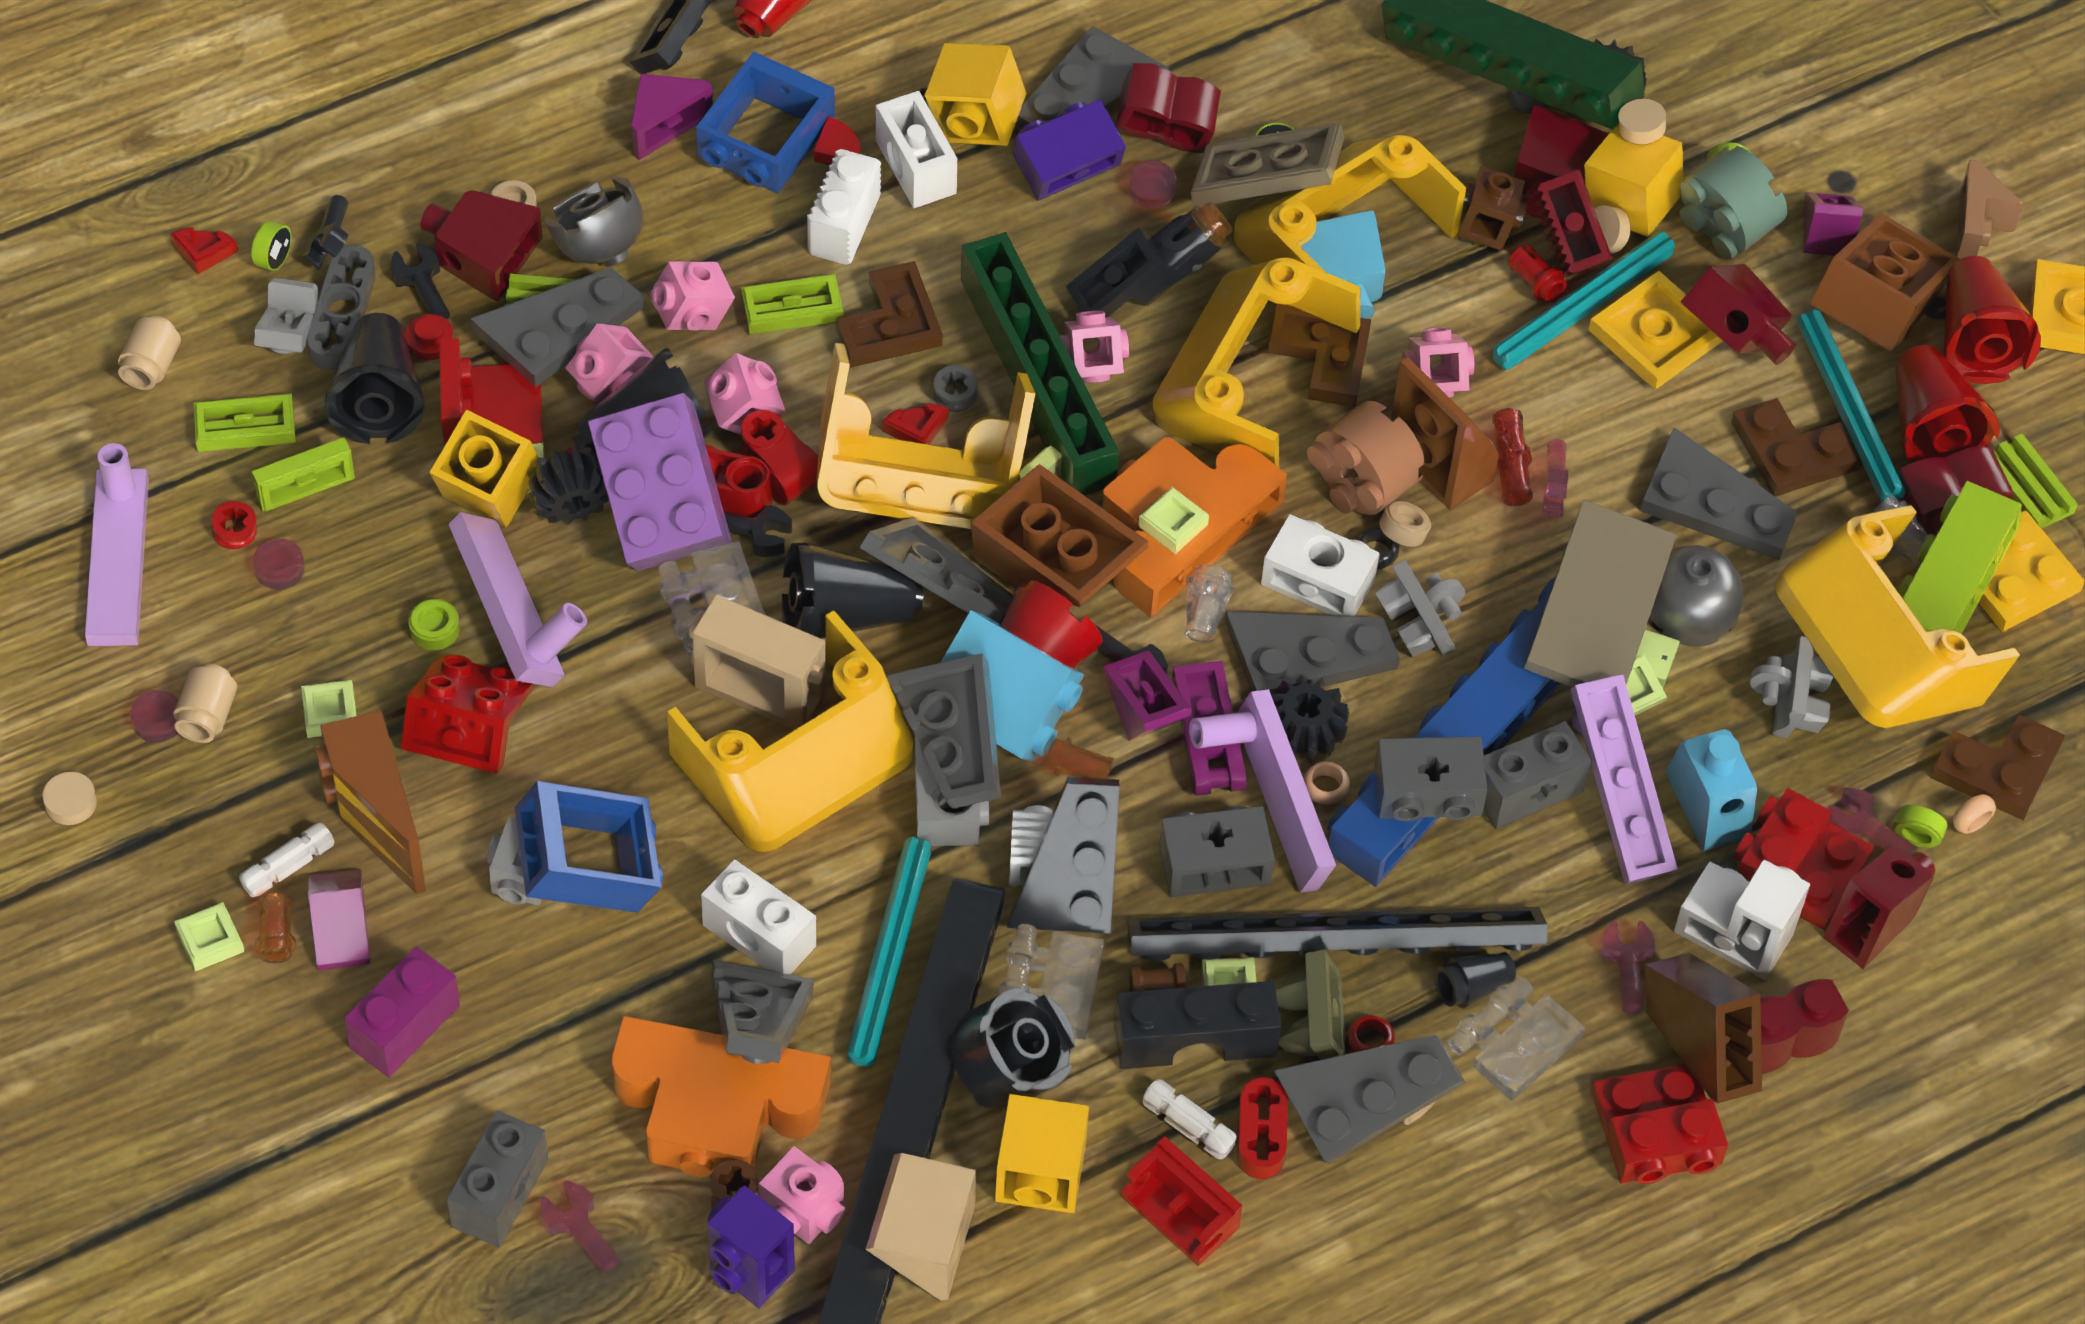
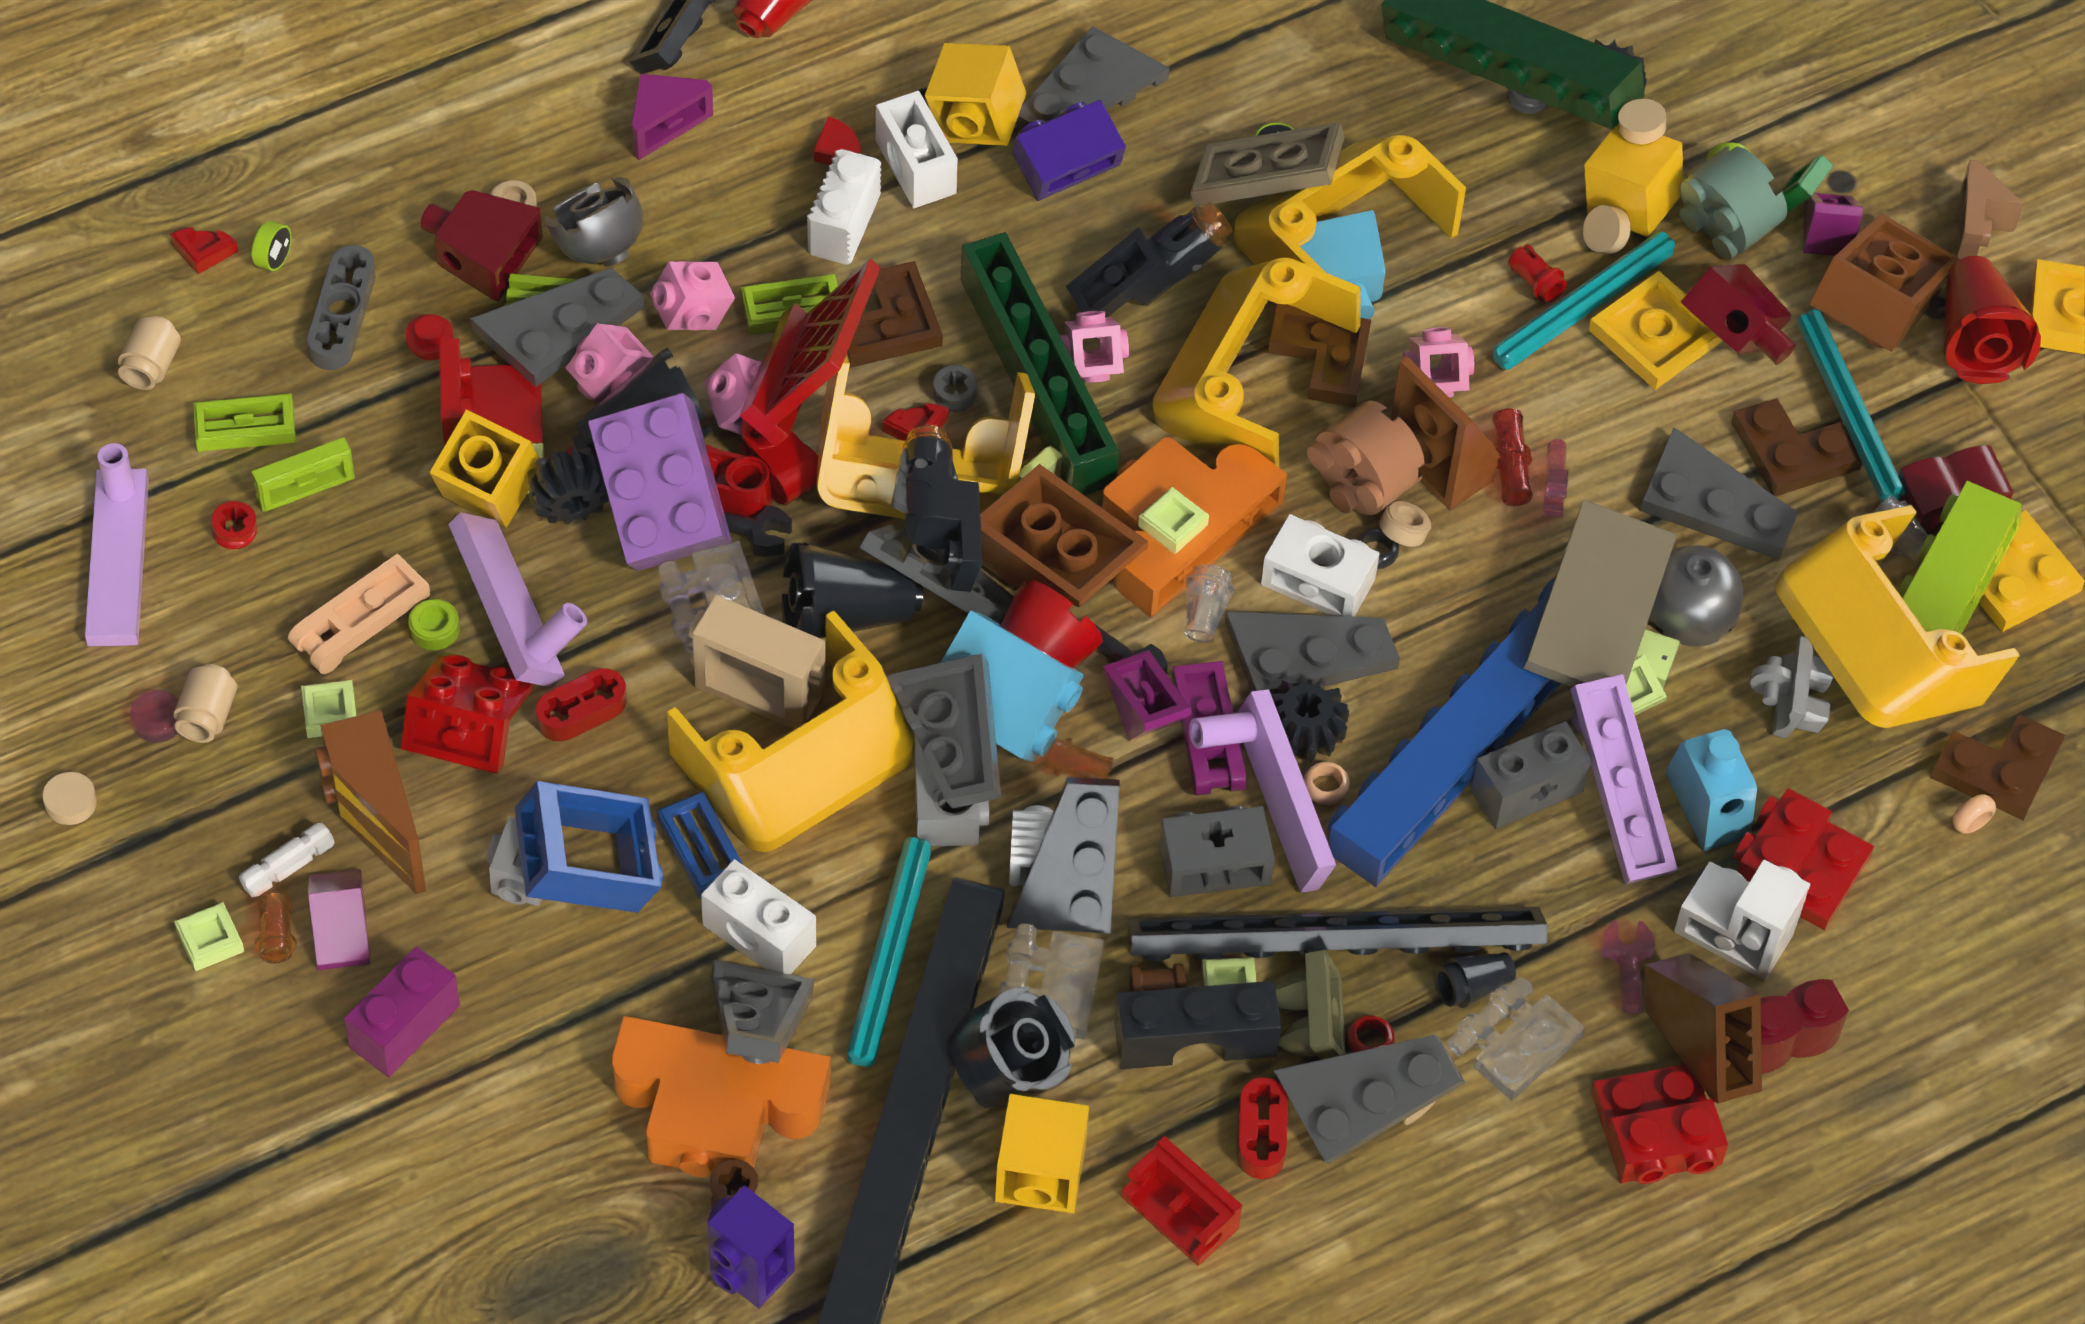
clear pink tile [253,539,305,590] -> none
light grey bracket [254,278,318,354] -> none
black bar [301,195,348,270] -> none
black cone [325,313,424,444] -> none
black bar [391,243,450,319] -> none
dark grey brick [447,1111,549,1248] -> none
clear pink bar [541,1181,620,1273] -> none
blue window [696,51,835,194] -> none
bright pink brick [759,1146,845,1244] -> none
tan slope [866,1153,976,1301] -> none
dark red brick [1116,63,1221,153] -> none
clear pink tile [1129,160,1176,208] -> none
white axle [1142,1079,1237,1160] -> none
dark grey brick [1374,737,1487,822] -> none
light grey hips [1376,560,1465,657] -> none
reddish brown brick [1457,166,1528,251] -> none
dark red torso [1514,105,1609,218] -> none
dark red brick [1529,170,1613,278] -> none
dark red torso [1823,846,1935,969] -> none
clear pink bar [1828,788,1917,855] -> none
lime tile [1893,805,1948,848] -> none
red cone [1896,345,2000,463] -> none
lime tile [1994,434,2078,529] -> none
none -> light nougat plate [288,553,430,674]
none -> red beam [536,668,627,741]
none -> blue tile [657,791,743,899]
none -> red fence [739,259,881,447]
none -> black plate [892,425,983,592]
none -> green tile [1781,155,1833,213]

